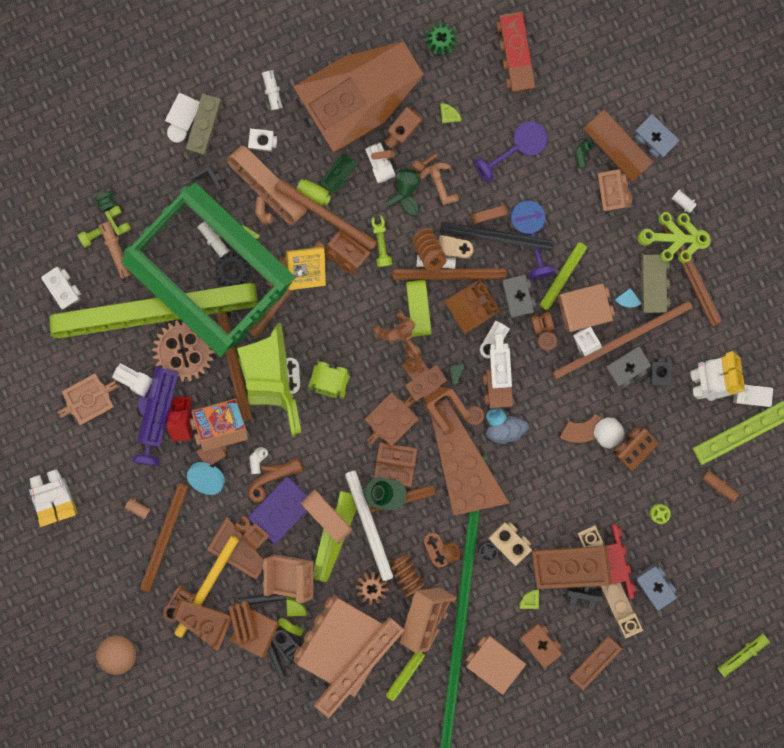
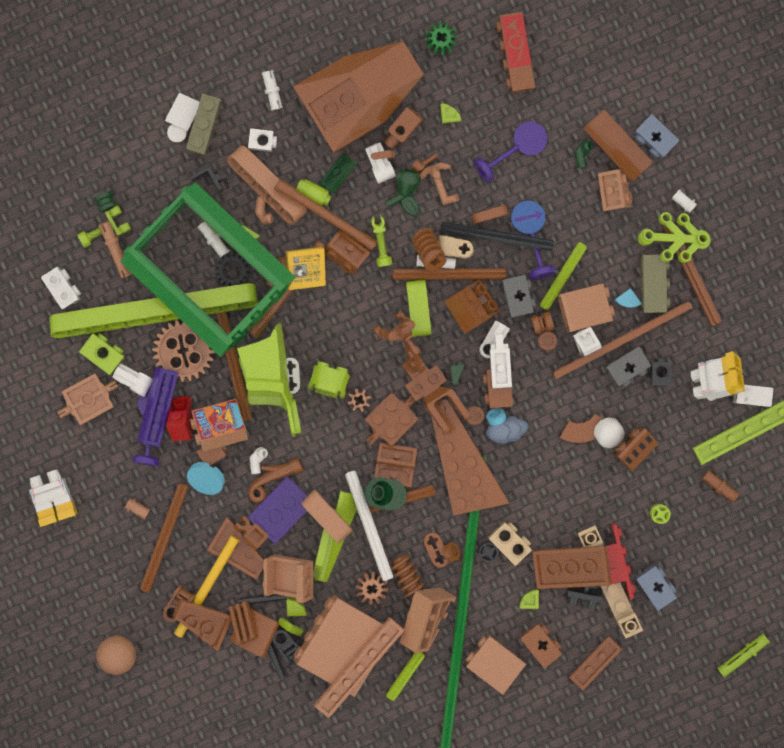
none -> lime brick [79,333,126,375]
none -> nougat gear [348,389,371,412]

